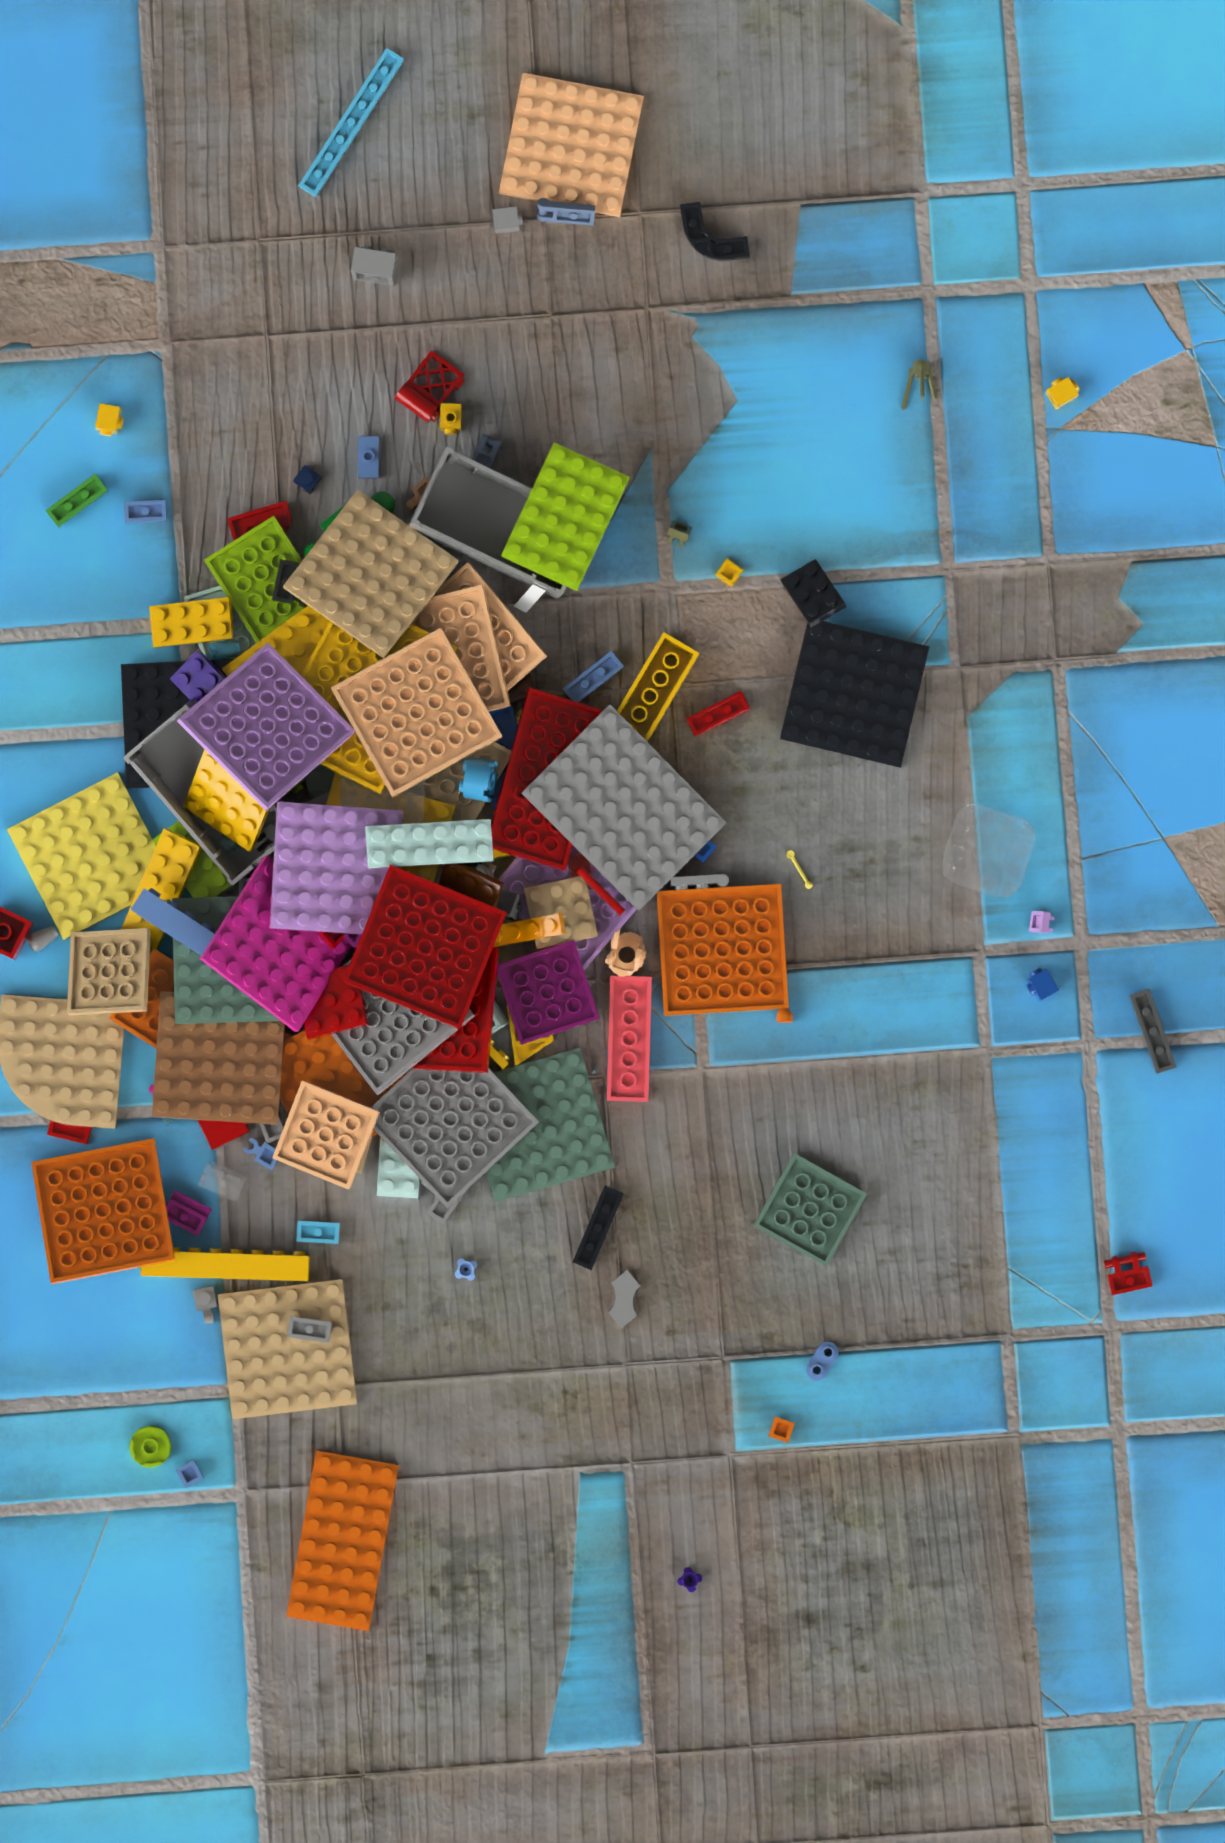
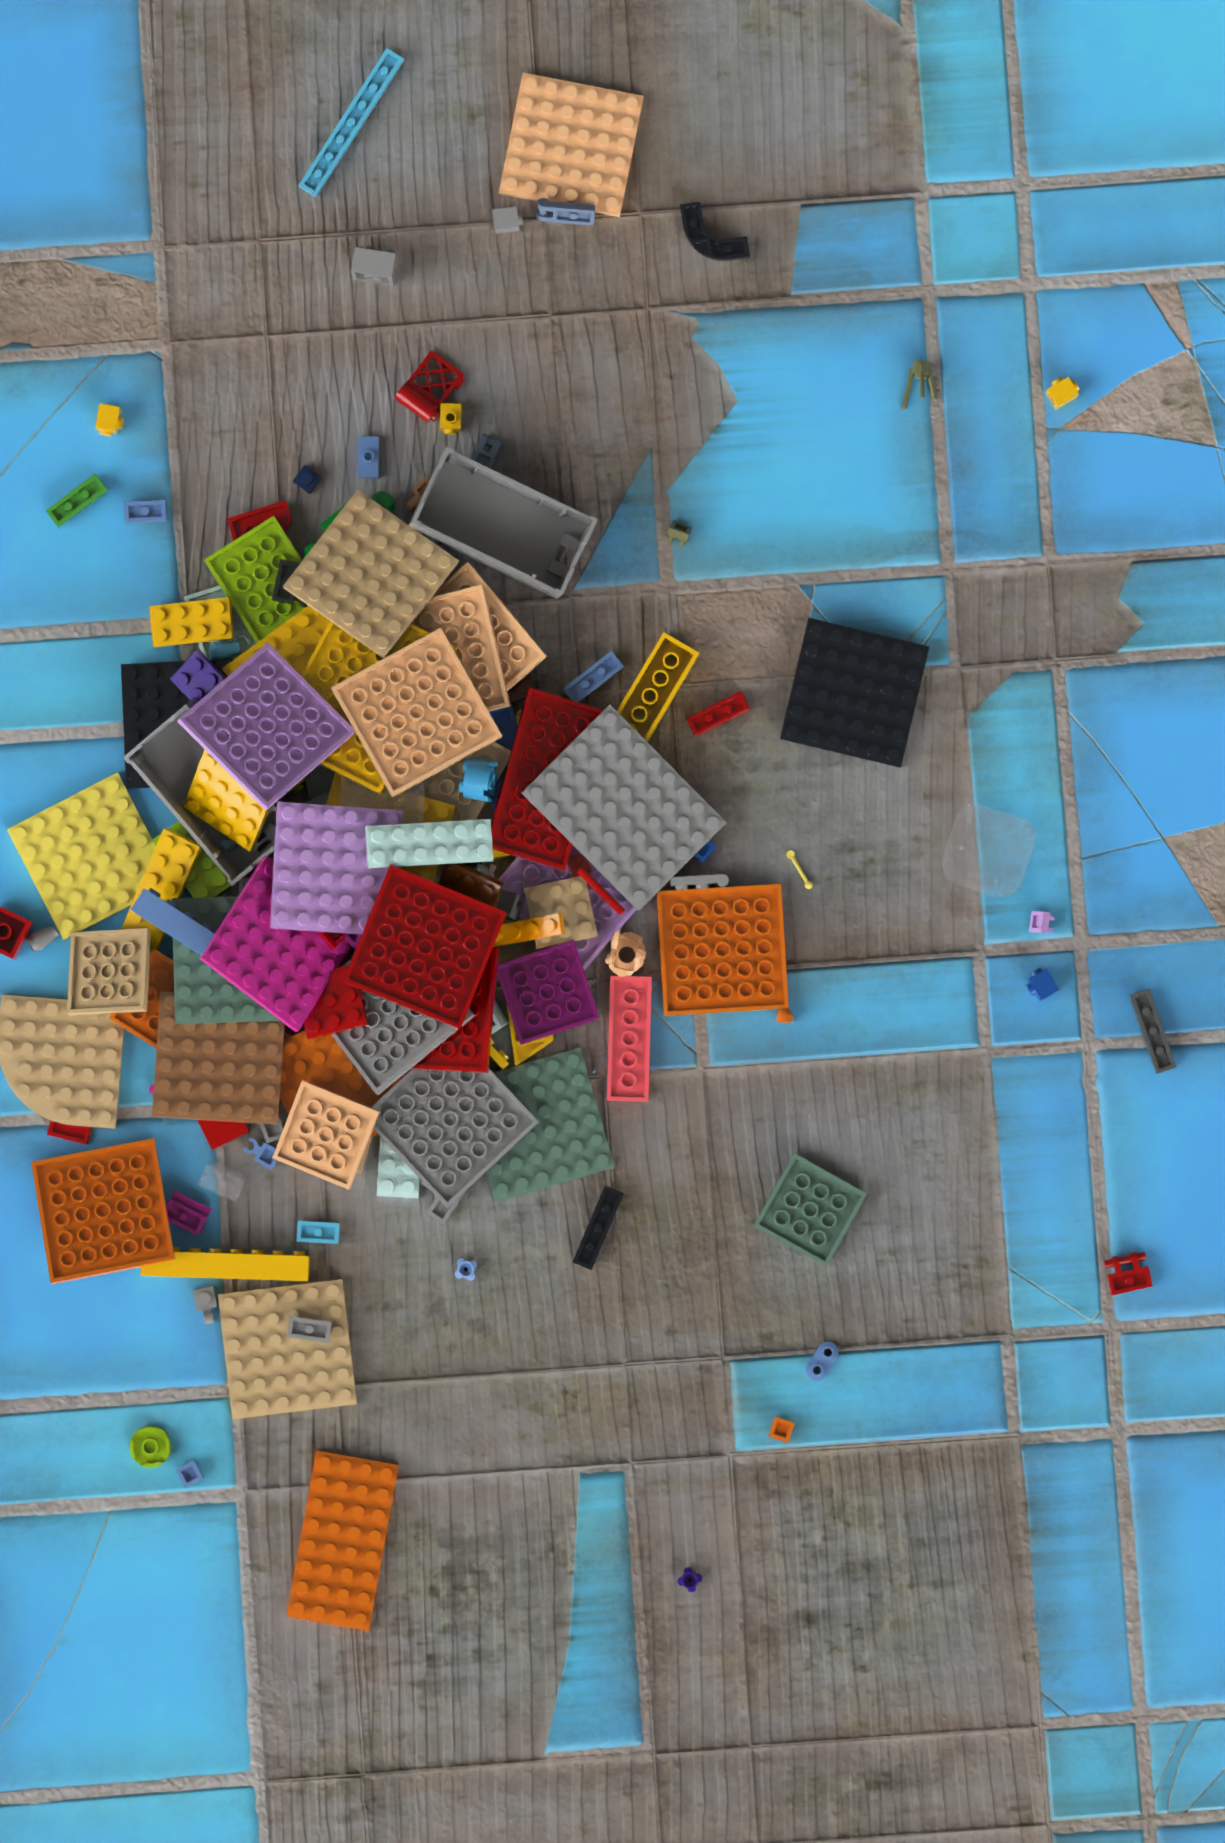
lime plate [501,442,630,591] -> none
white sticker [513,584,546,613] -> none
light grey tile [608,1270,640,1329] -> none
yellow tile [715,558,744,587] -> none
black plate [780,559,846,628] -> none

